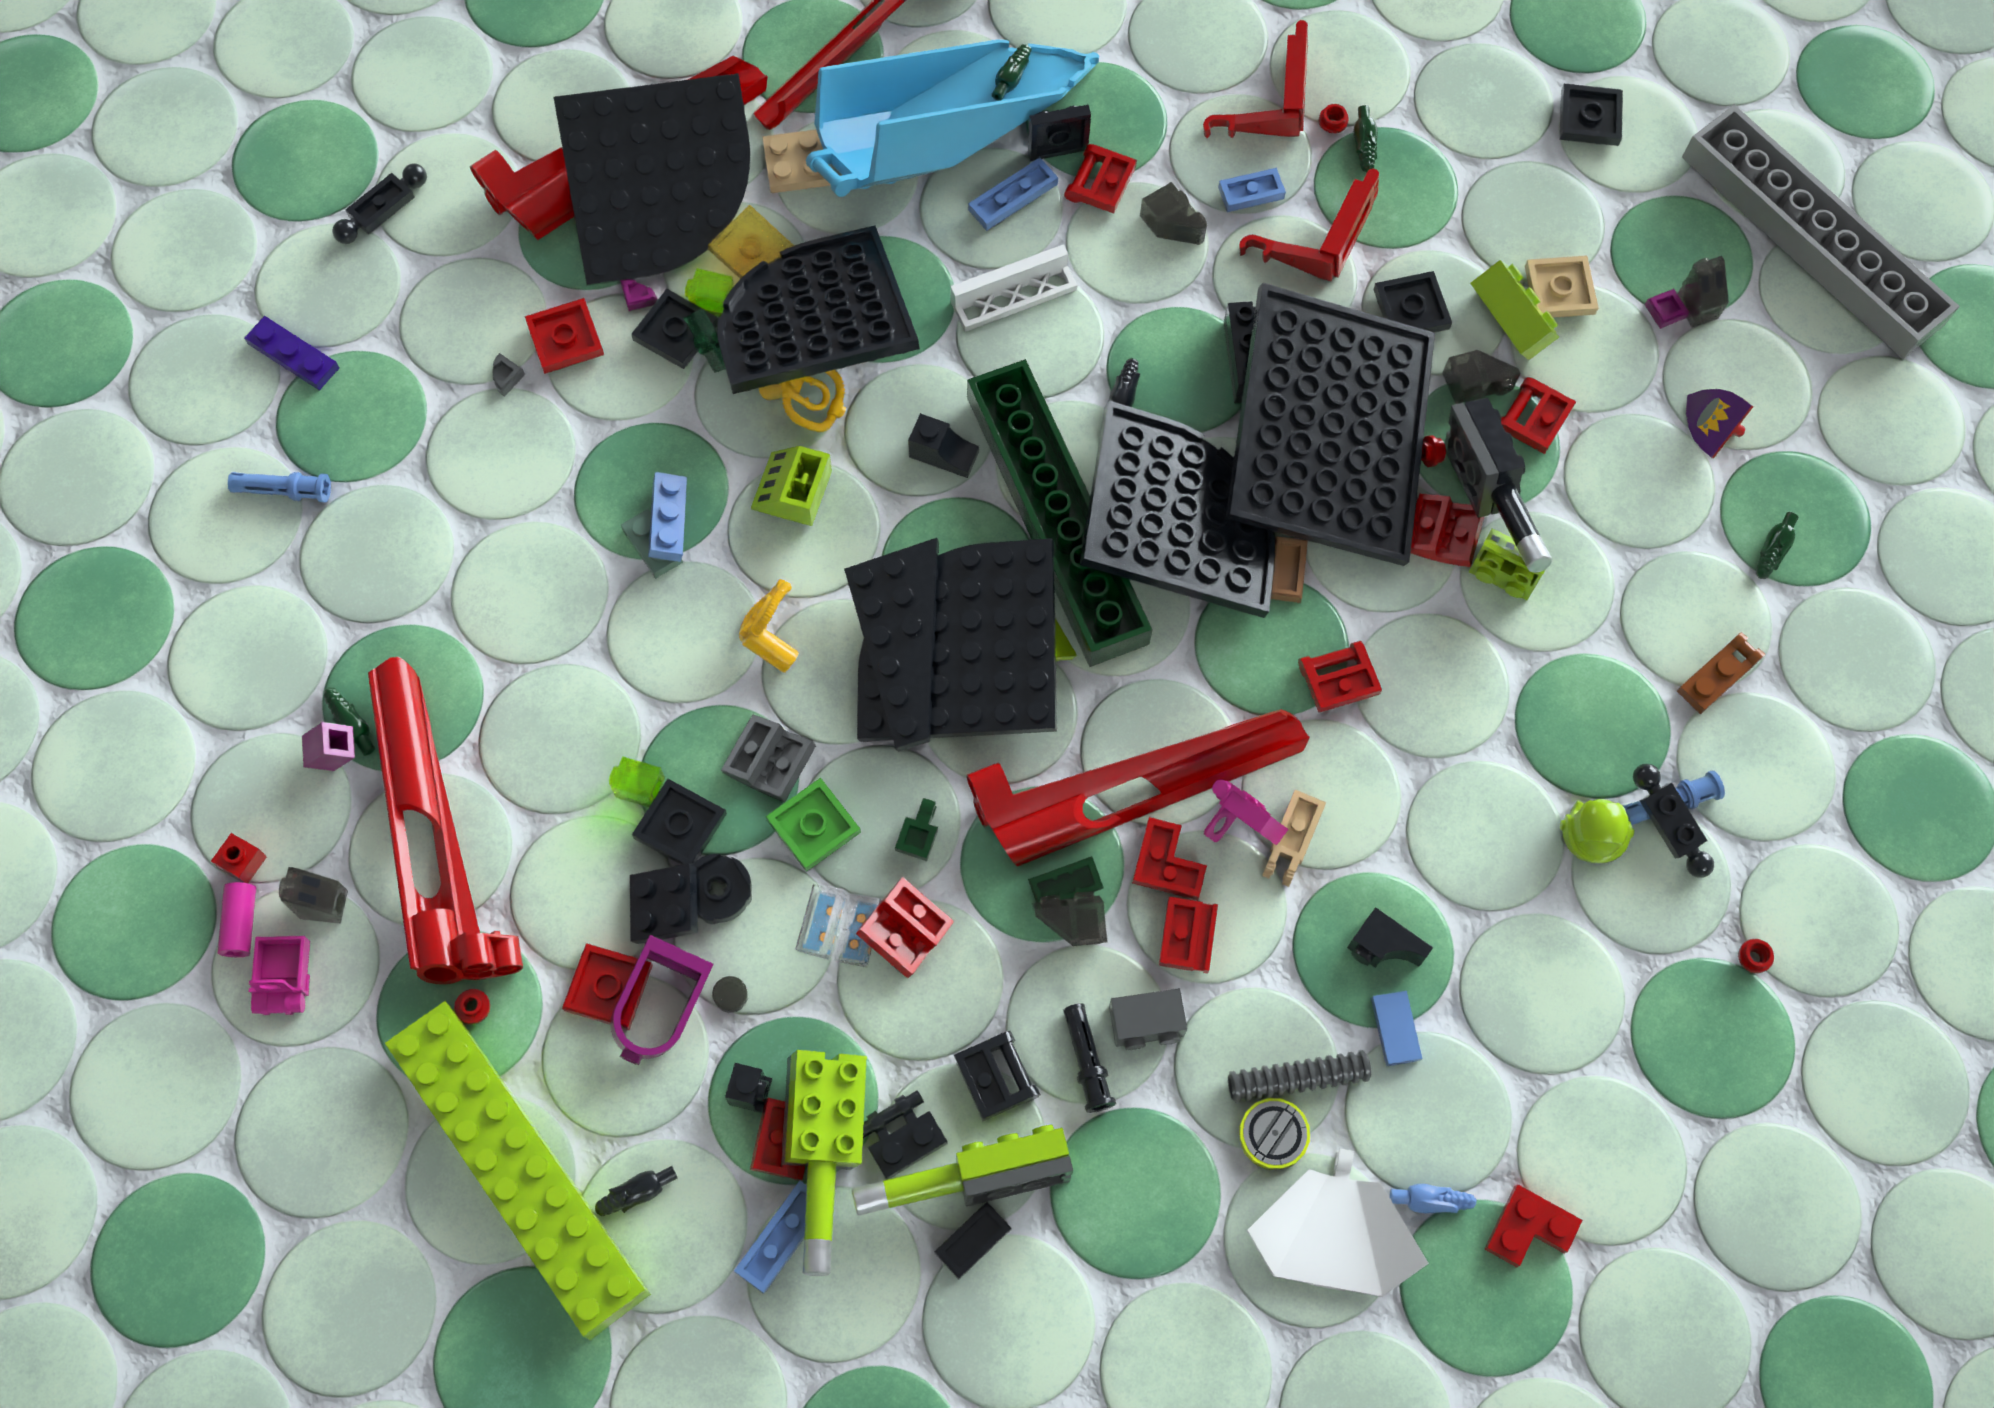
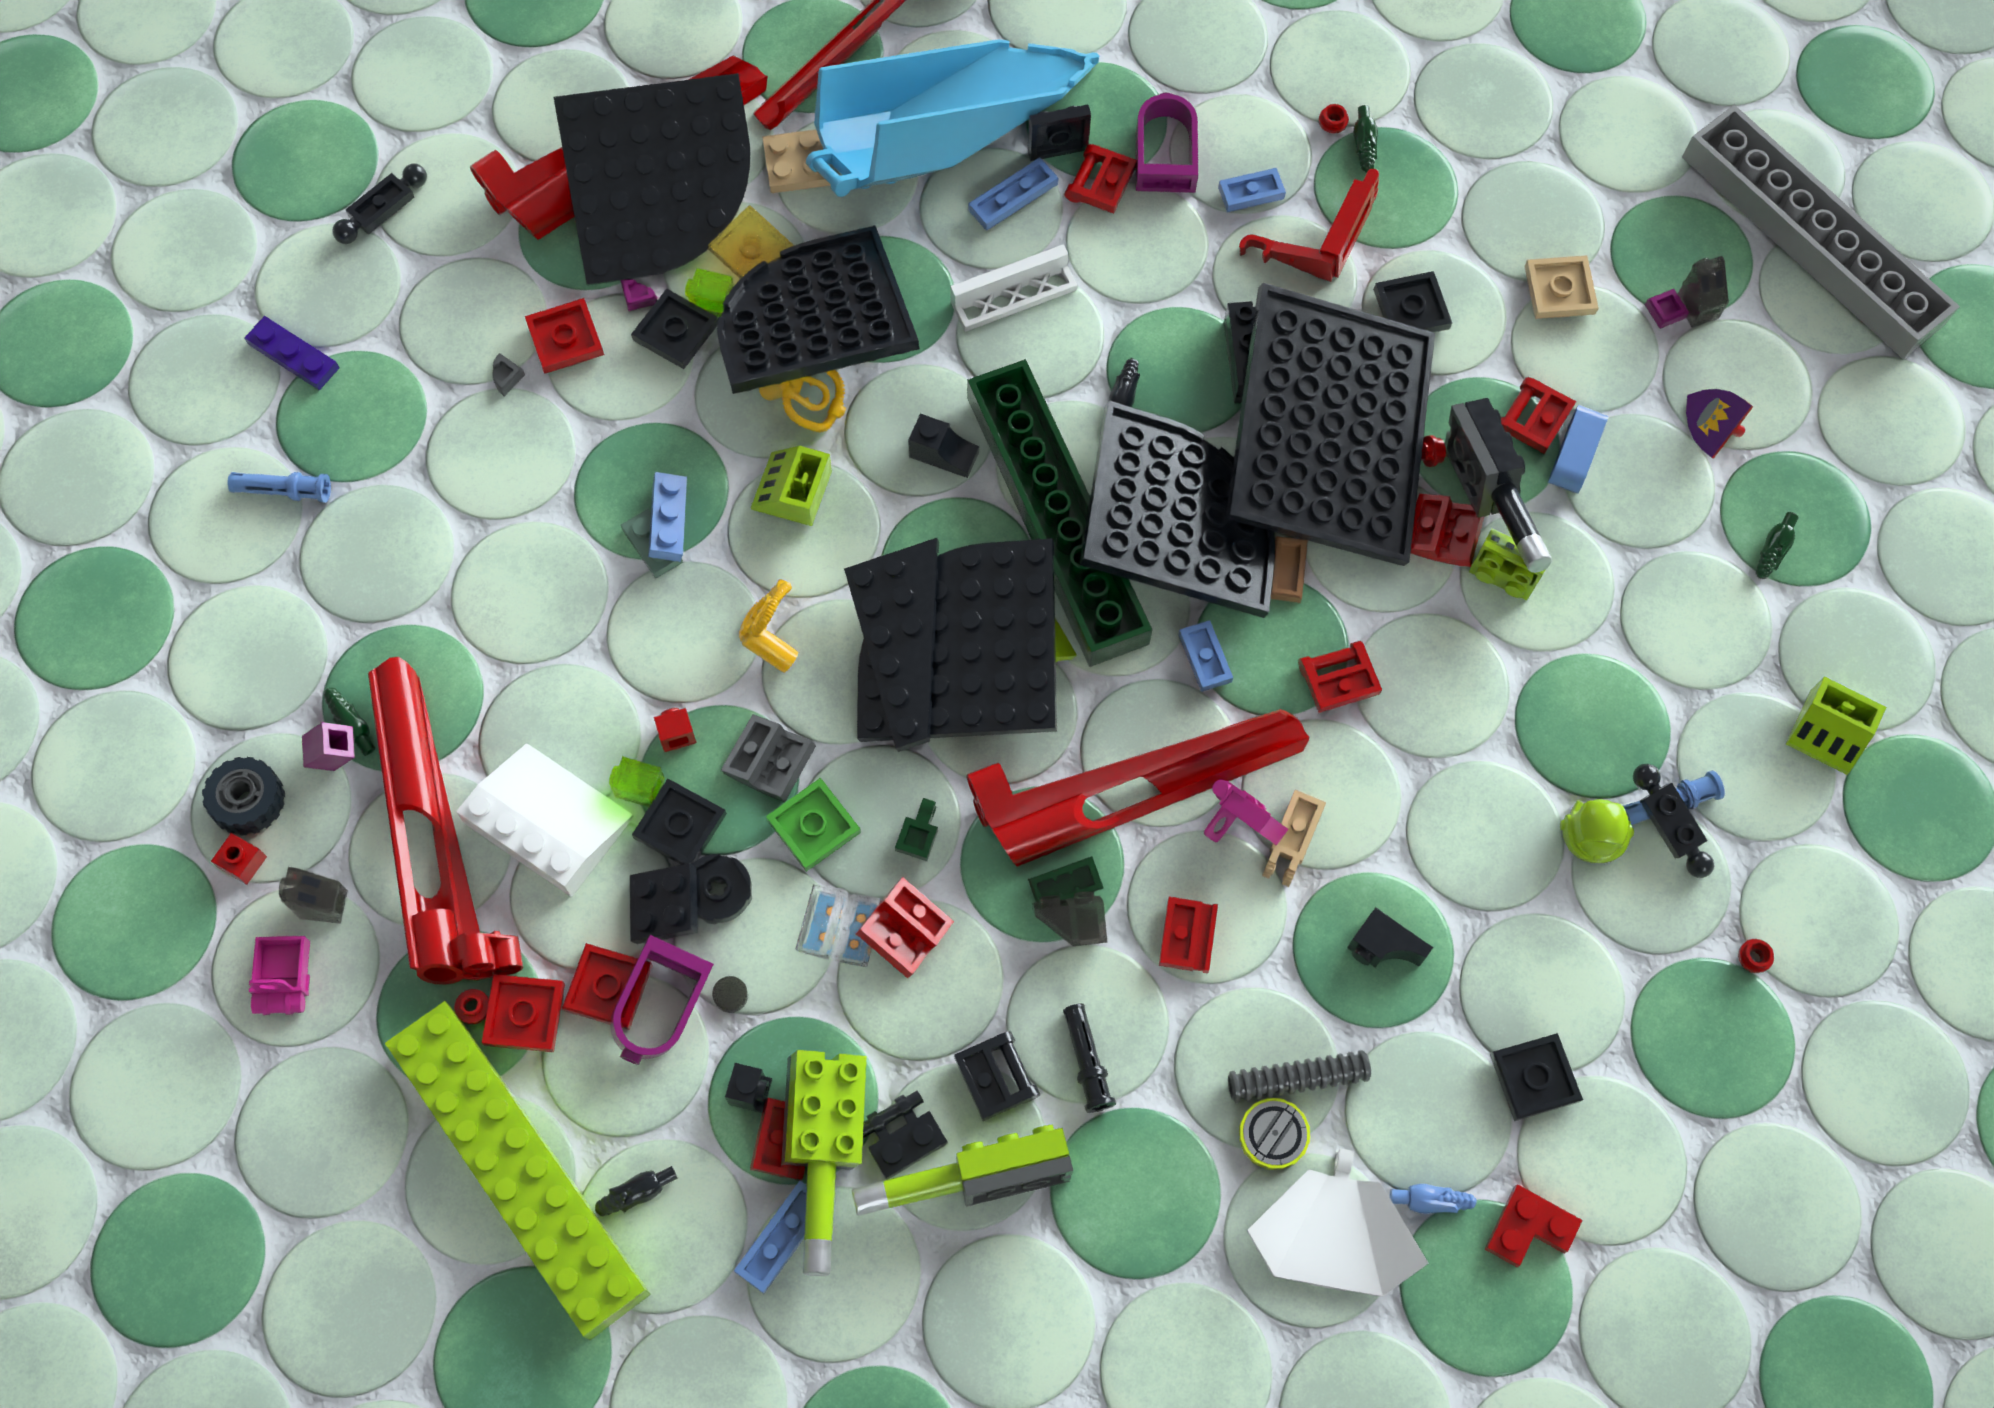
dark pink piece [217,882,256,958] -> none
clear green plate [683,308,725,373] -> none
black tile [934,1202,1012,1280] -> none
dark green piece [992,44,1032,101] -> none
dark grey brick [1109,988,1187,1050] -> none
red plate [1132,817,1207,901] -> none
clear smoke slope [1140,182,1207,245] -> none
red hinge [1203,20,1308,139] -> none
medium blue tile [1371,991,1423,1066] -> none
clear smoke slope [1442,350,1521,404] -> none
lime brick [1470,260,1559,360] -> none
black plate [1559,83,1623,146] -> none
dark orange plate [1677,632,1766,714] -> none
none -> black wheel [202,756,285,836]
none -> white slope [456,743,634,897]
none -> red plate [482,974,565,1052]
none -> red plate [654,708,697,752]
none -> magenta window [1136,92,1198,193]
none -> medium blue plate [1178,620,1233,692]
none -> black plate [1490,1033,1583,1122]
none -> medium blue beam [1548,405,1608,494]
none -> lime slope [1786,676,1887,775]

